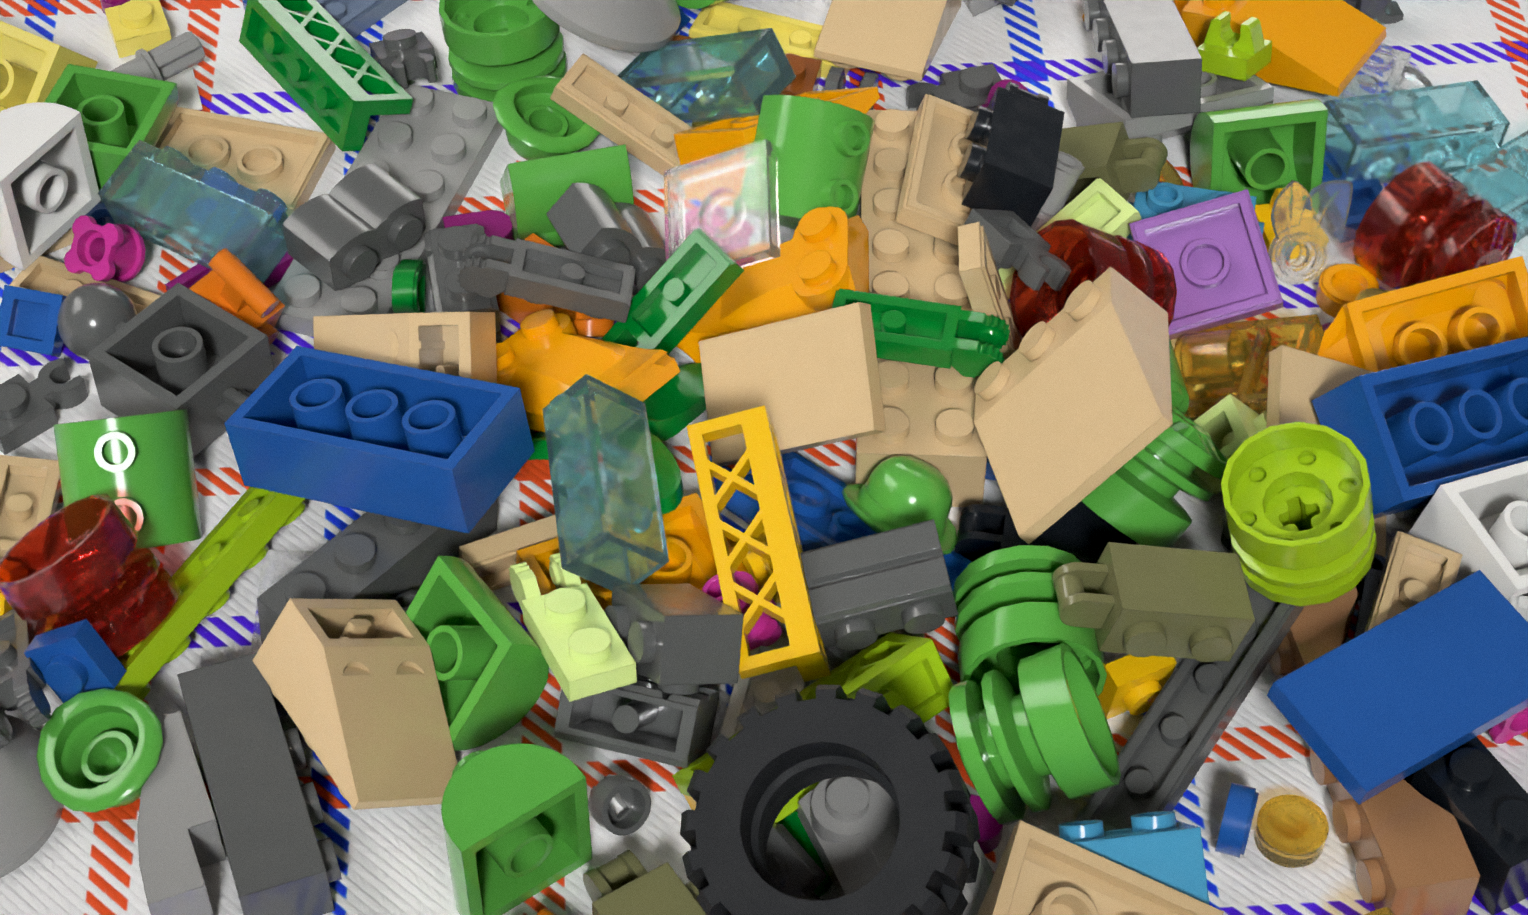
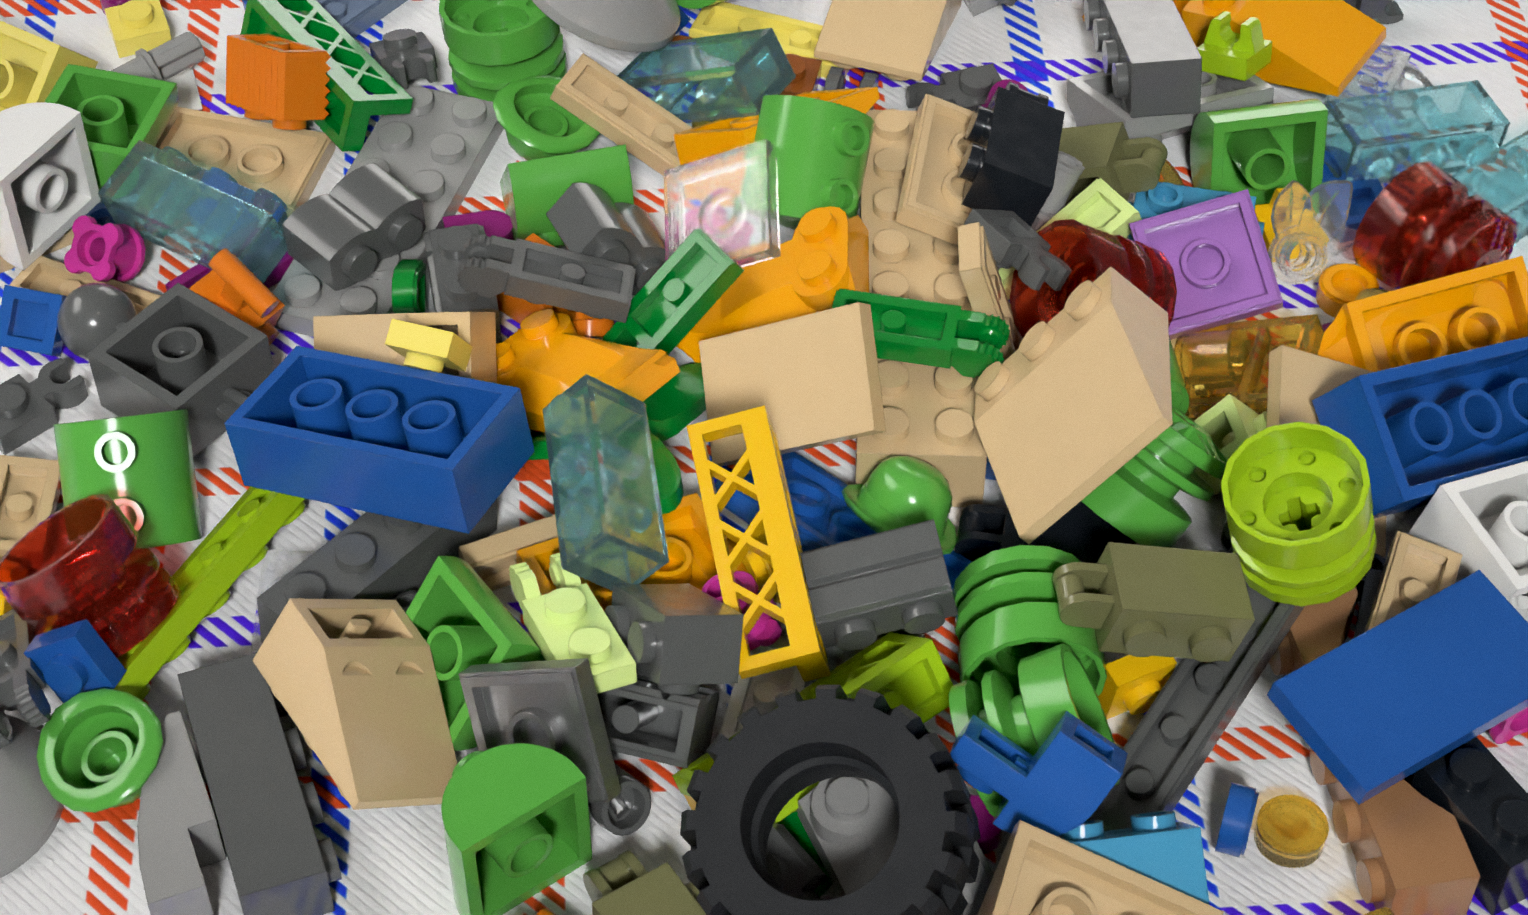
none -> orange brick [226,34,331,130]
none -> light yellow plate [385,319,472,373]
none -> flat silver tile [458,658,622,803]
none -> blue brick [950,711,1128,836]

